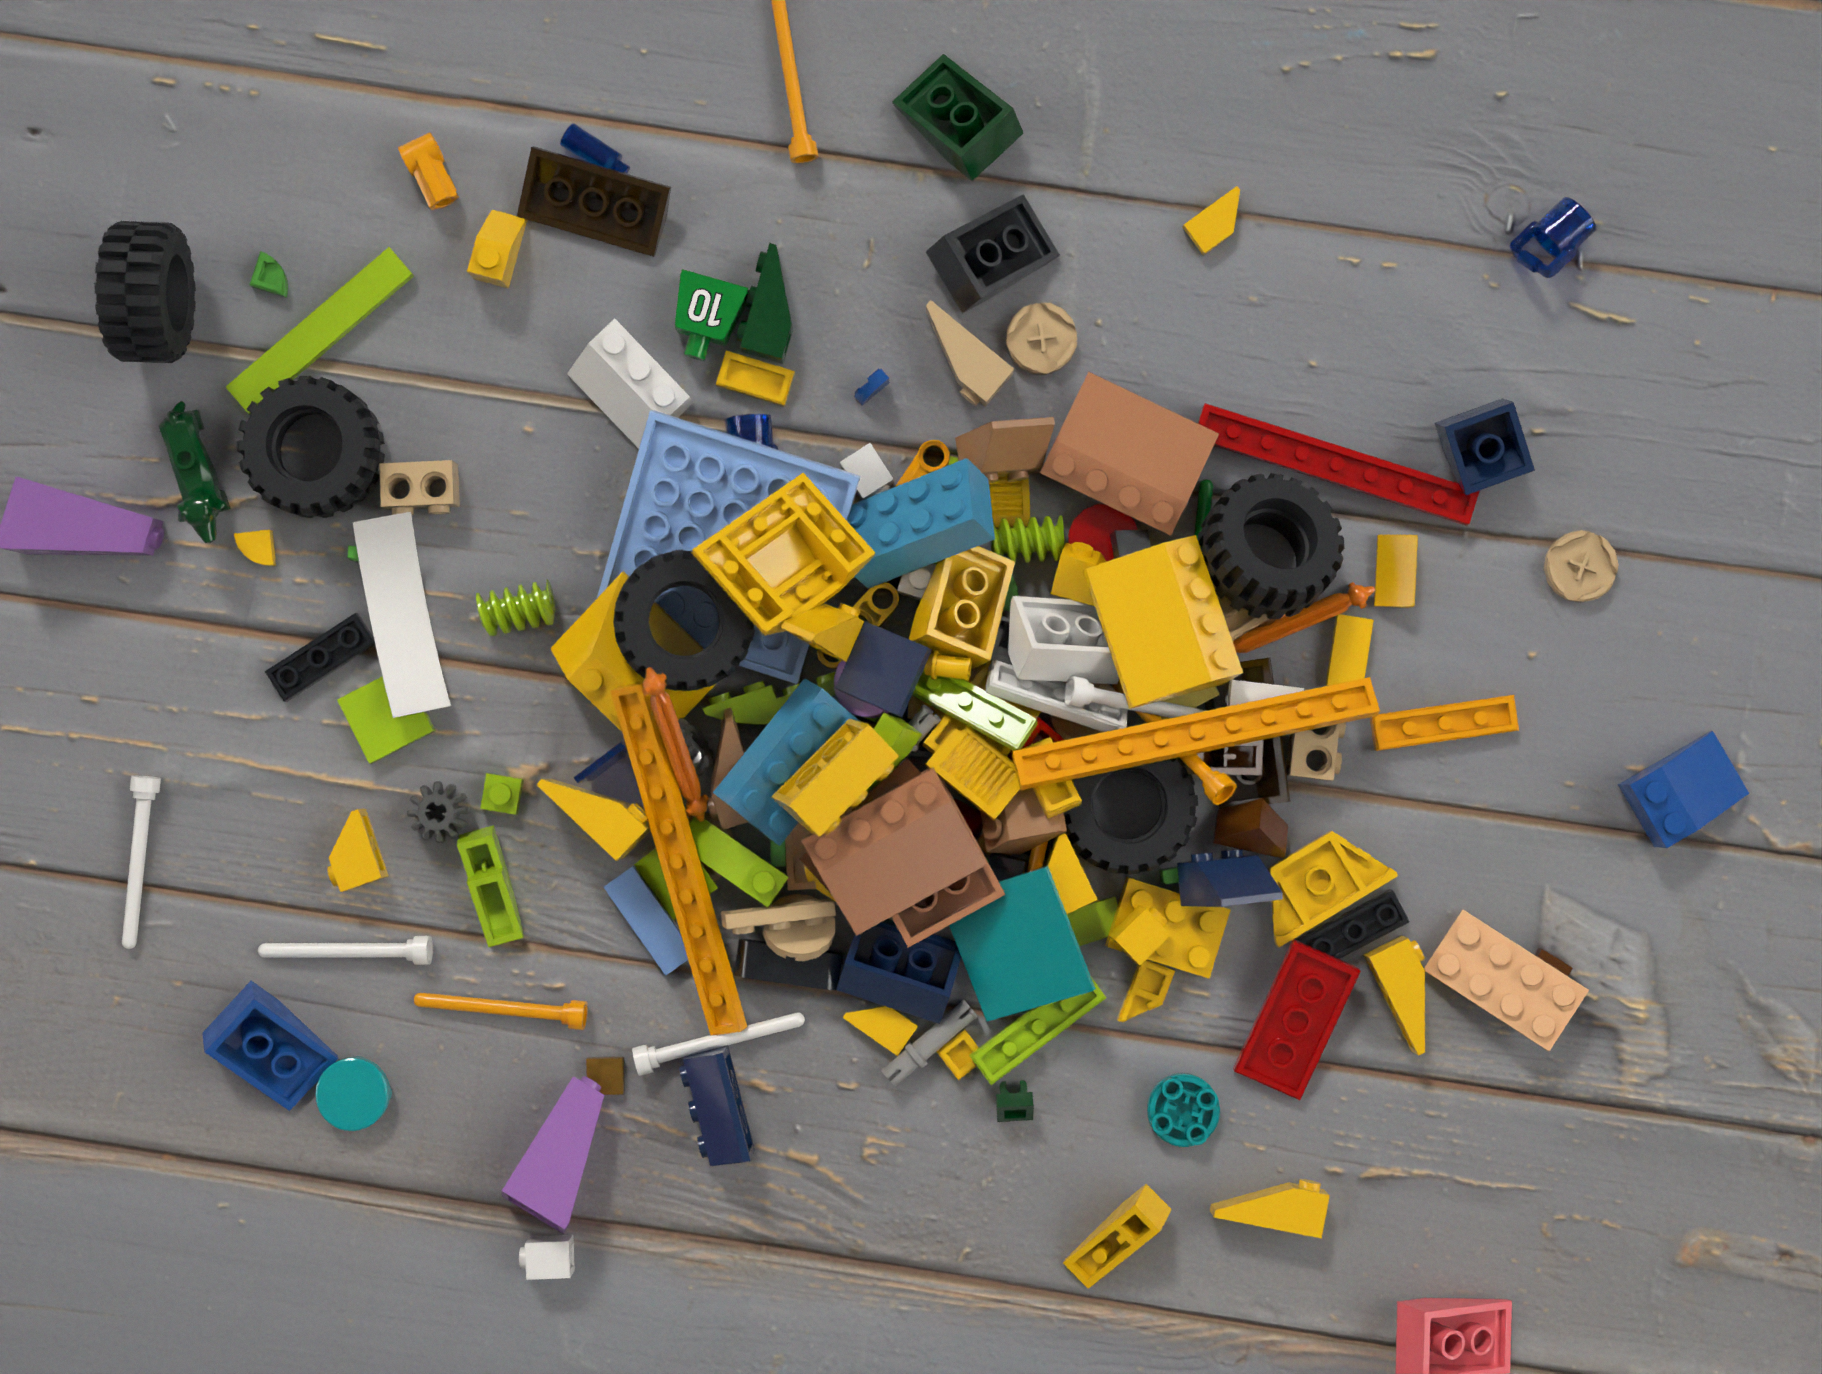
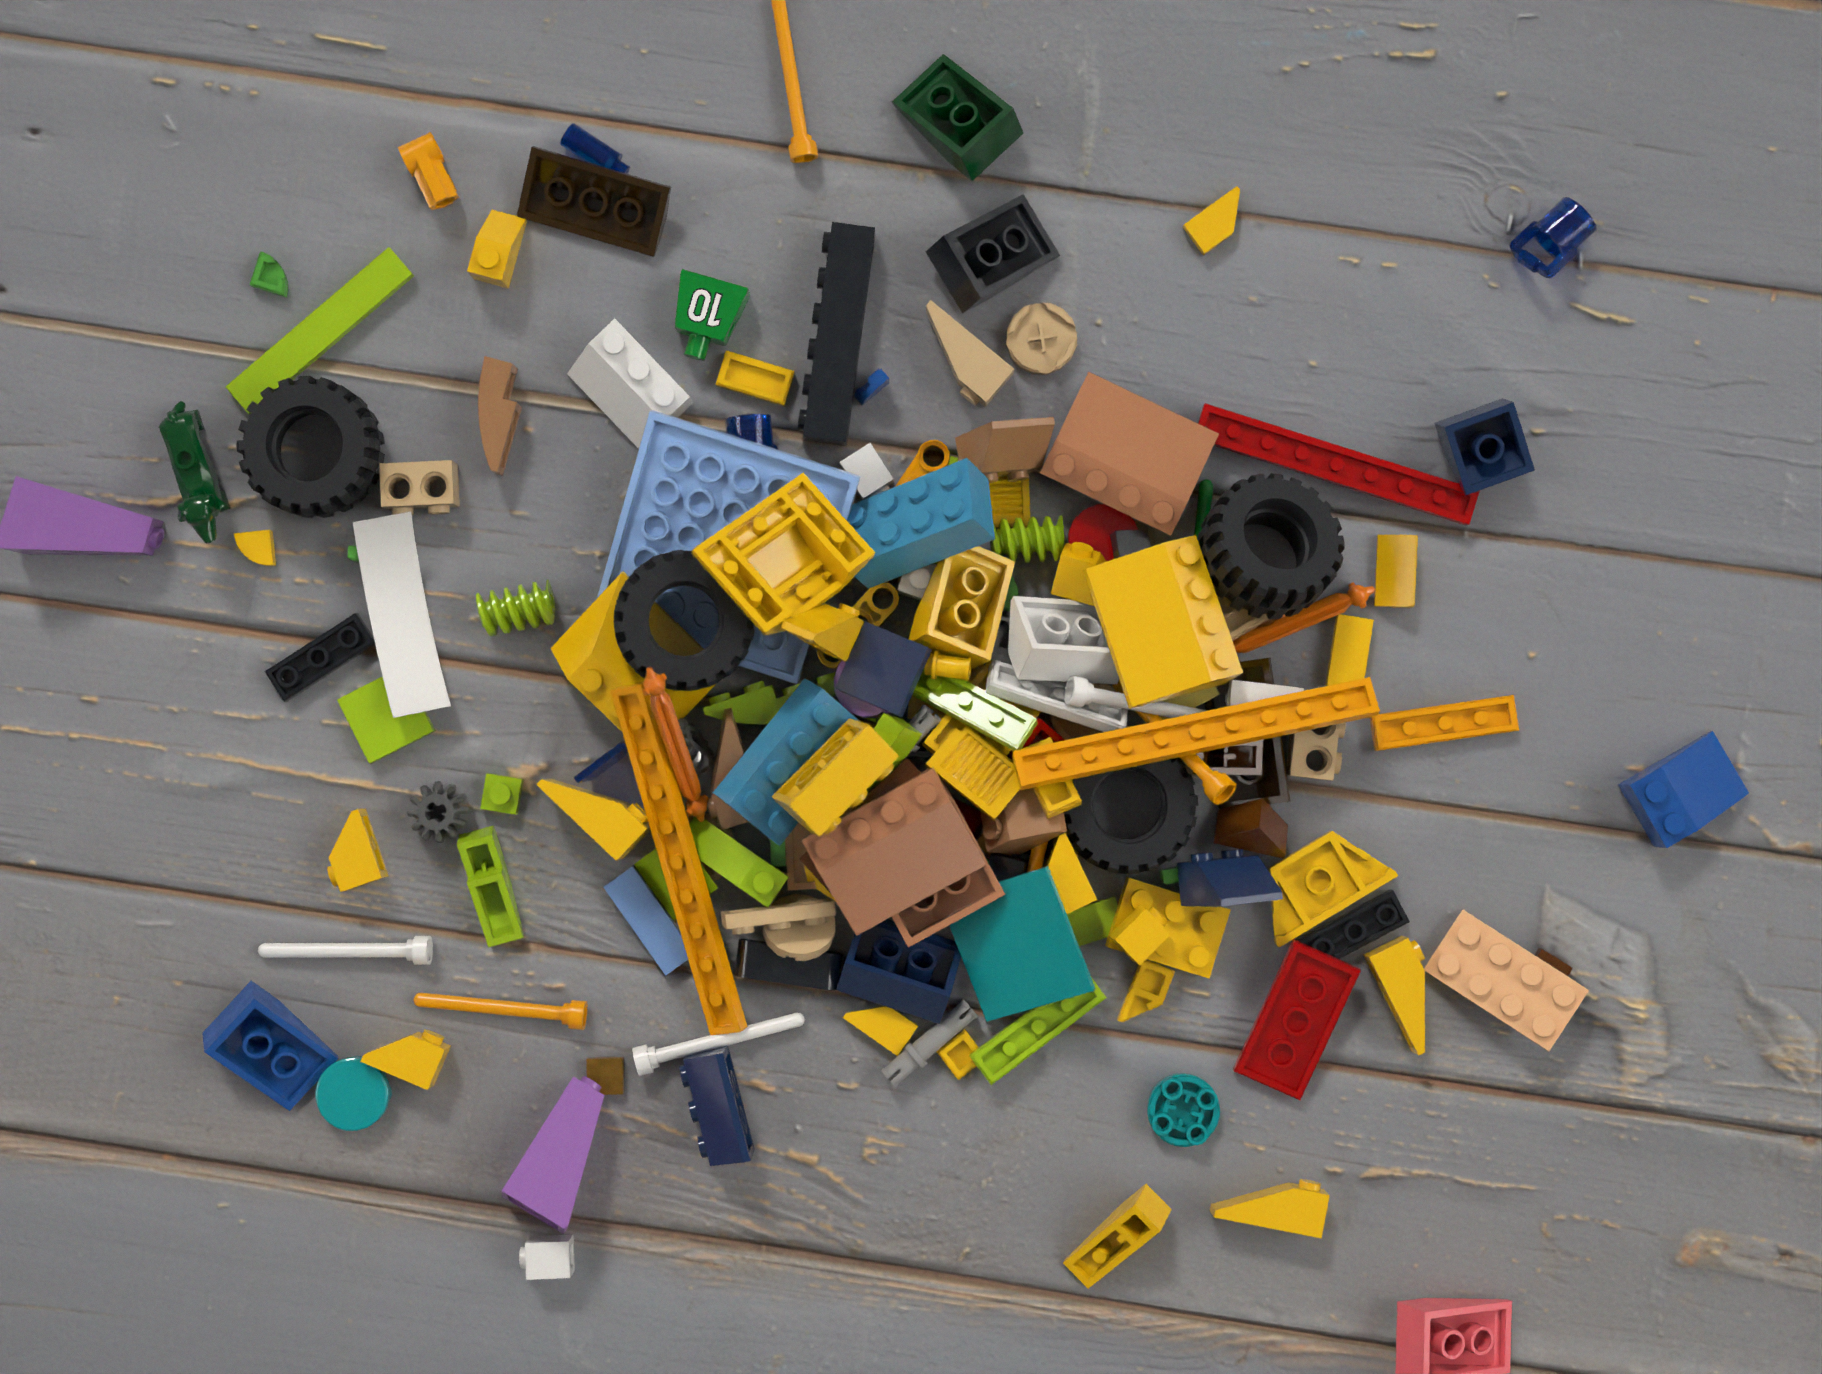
black tyre [95,221,196,363] -> none
white piece [122,775,161,949] -> none
dark green slope [736,243,793,364] -> none
dark green tile [996,1080,1034,1122] -> none
tan tile [1544,530,1619,603] -> none
none -> yellow slope [360,1029,451,1090]
none -> medium nougat slope [478,356,522,476]
none -> black brick [797,222,875,446]

